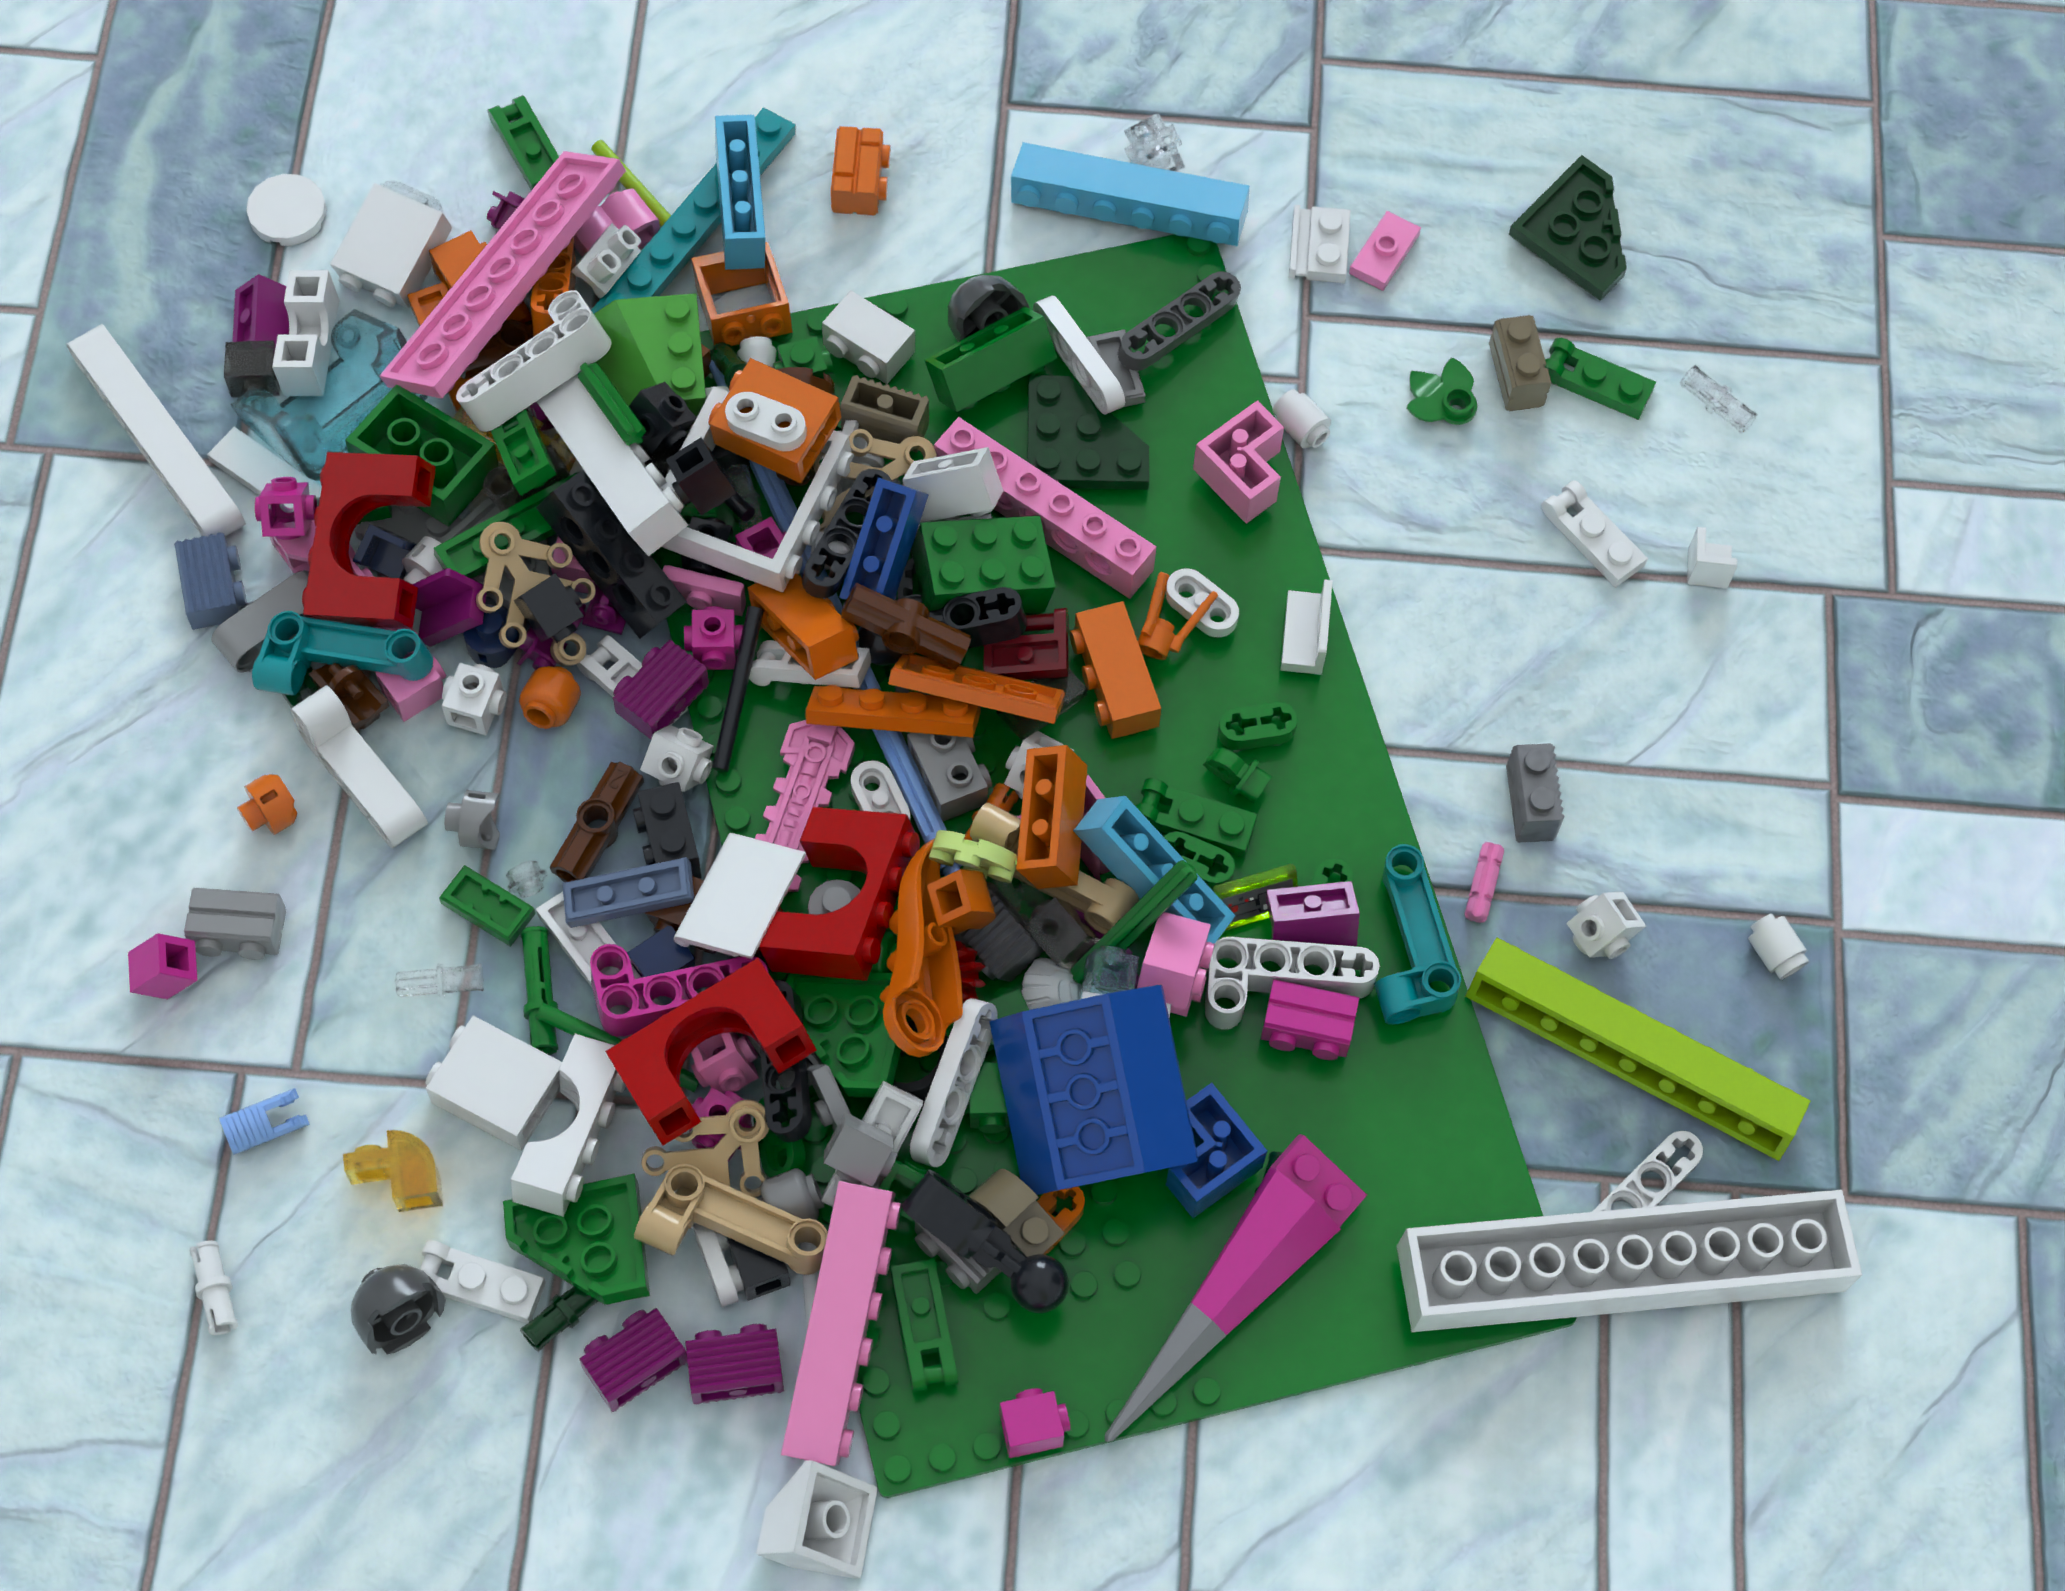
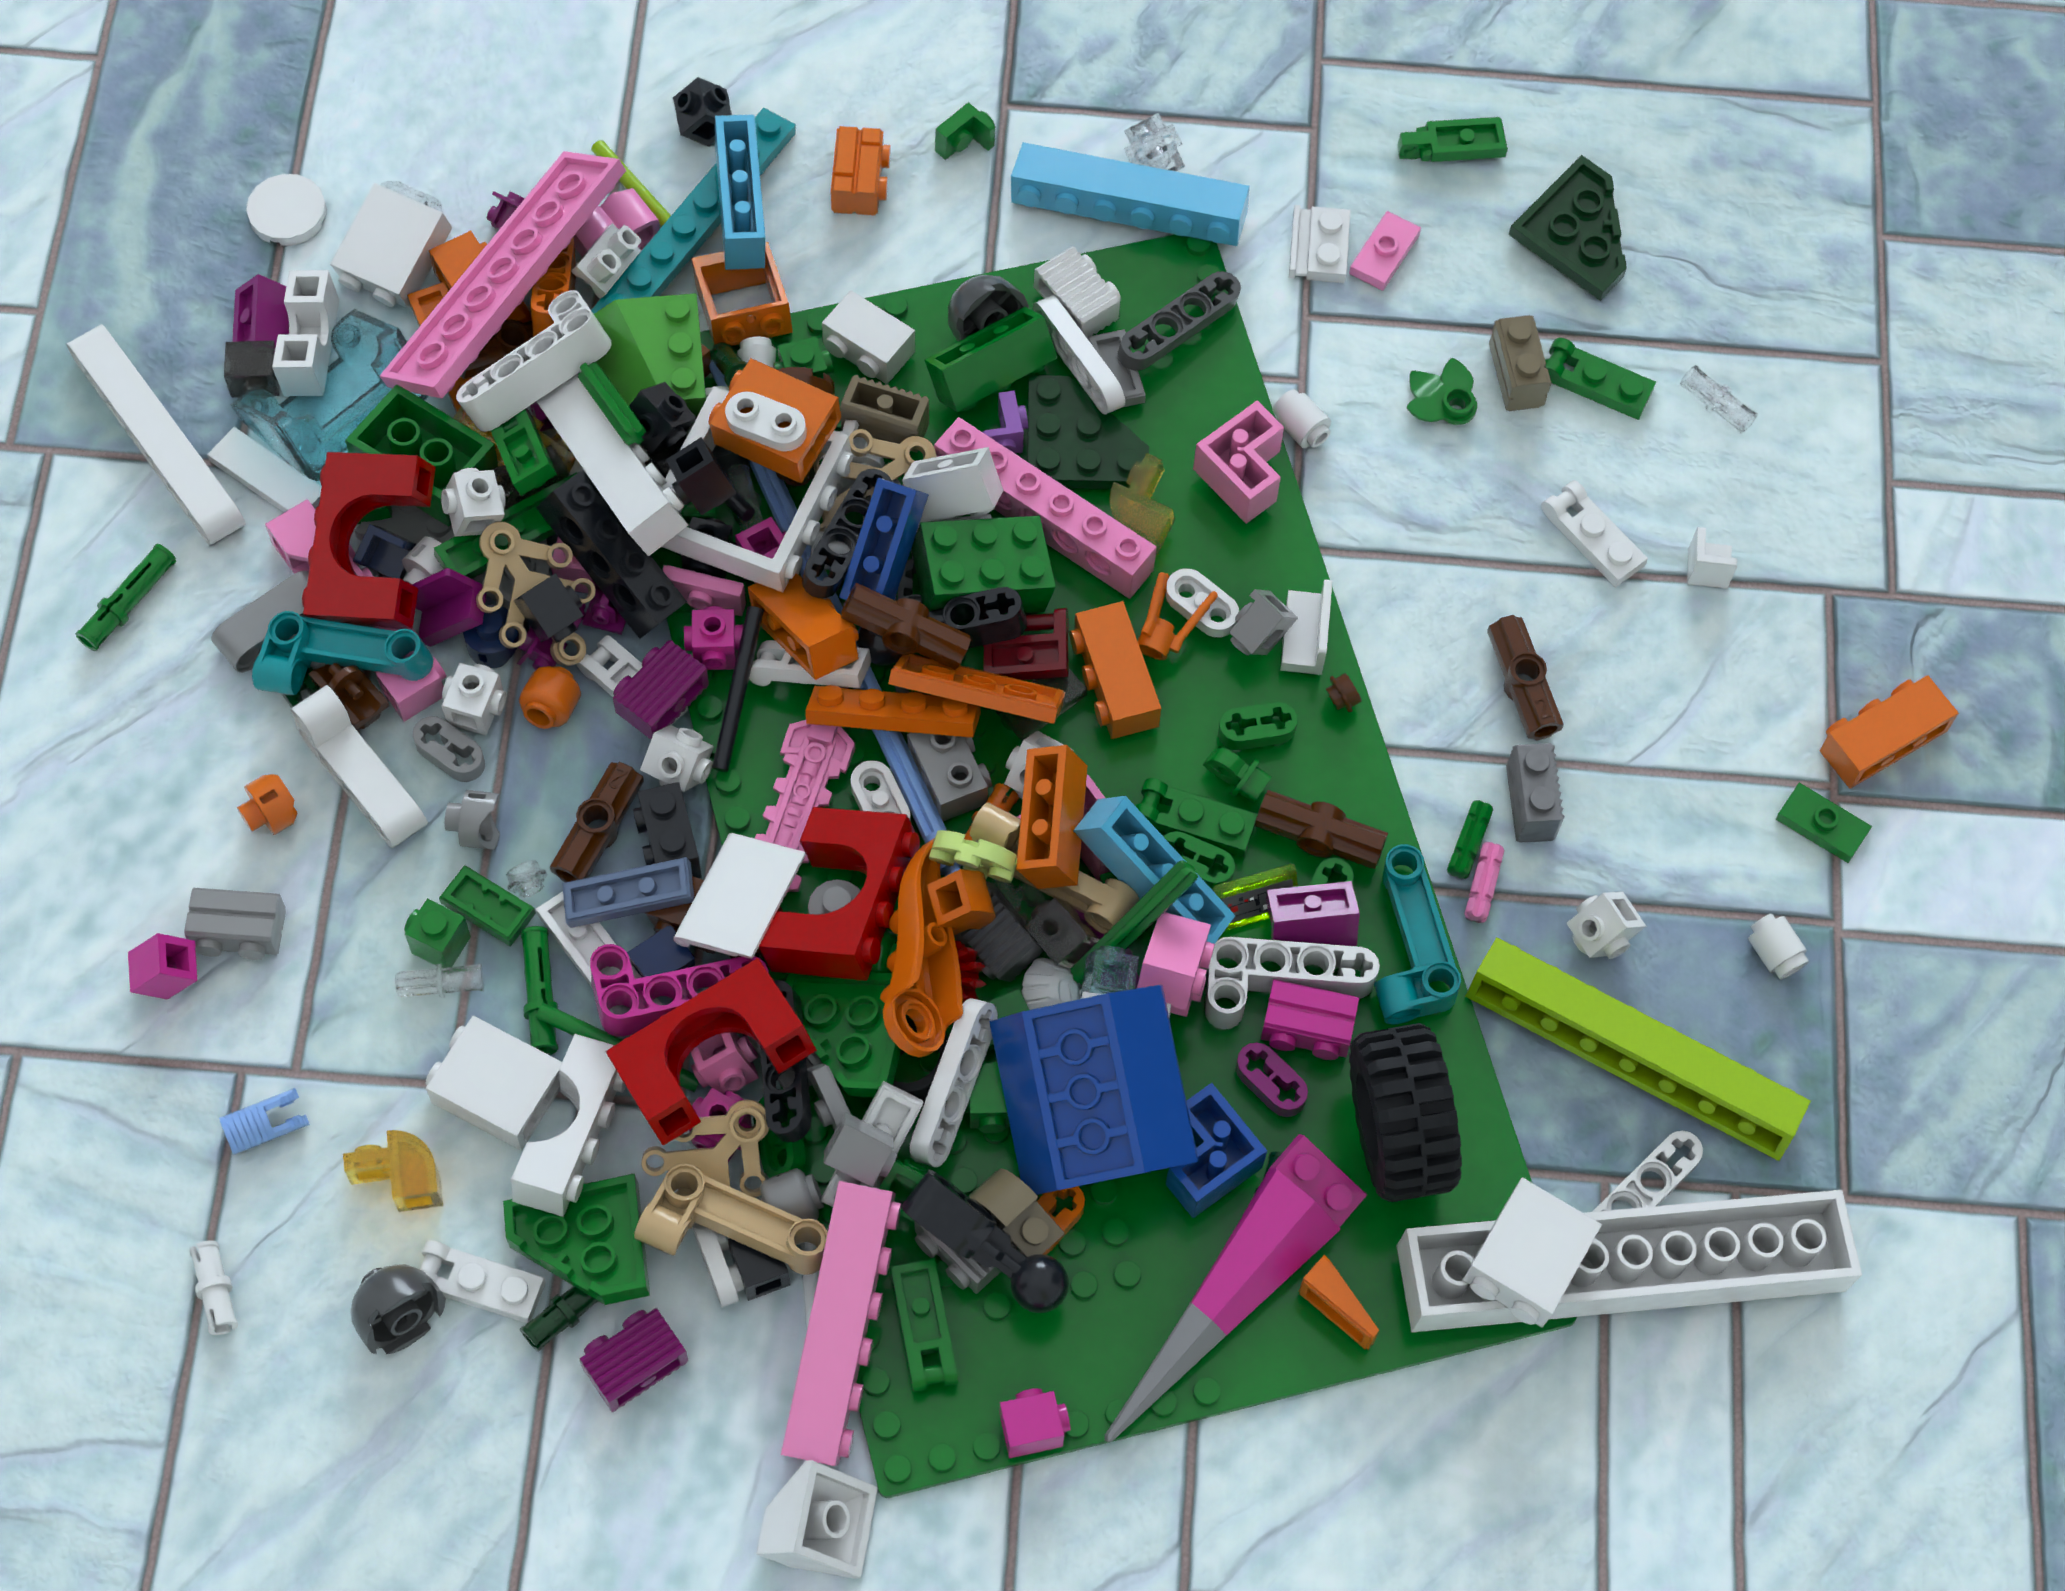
sand blue brick [174,532,247,630] -> none
dark pink brick [255,477,318,540] -> none
green plate [487,95,559,190] -> none
magenta brick [685,1324,784,1405] -> none
none -> green pin [75,544,177,651]
none -> green brick [404,898,471,972]
none -> light grey beam [412,716,485,782]
none -> white brick [441,468,505,537]
none -> black brick [673,77,732,147]
none -> green bracket [935,102,995,160]
none -> medium lavender bracket [983,391,1028,454]
none -> white brick [1034,246,1121,337]
none -> clear yellow brick [1110,453,1176,555]
none -> light grey brick [1229,589,1298,655]
none -> magenta beam [1236,1042,1308,1117]
none -> reddish brown piece [1255,790,1388,870]
none -> orange slope [1299,1255,1379,1350]
none -> reddish brown plate [1326,673,1362,712]
none -> black tyre [1349,1023,1462,1202]
none -> green hinge [1397,117,1508,162]
none -> green axle [1447,800,1493,879]
none -> white brick [1462,1177,1602,1327]
none -> reddish brown piece [1487,615,1564,741]
none -> green plate [1776,782,1872,863]
none -> orange brick [1820,675,1959,789]

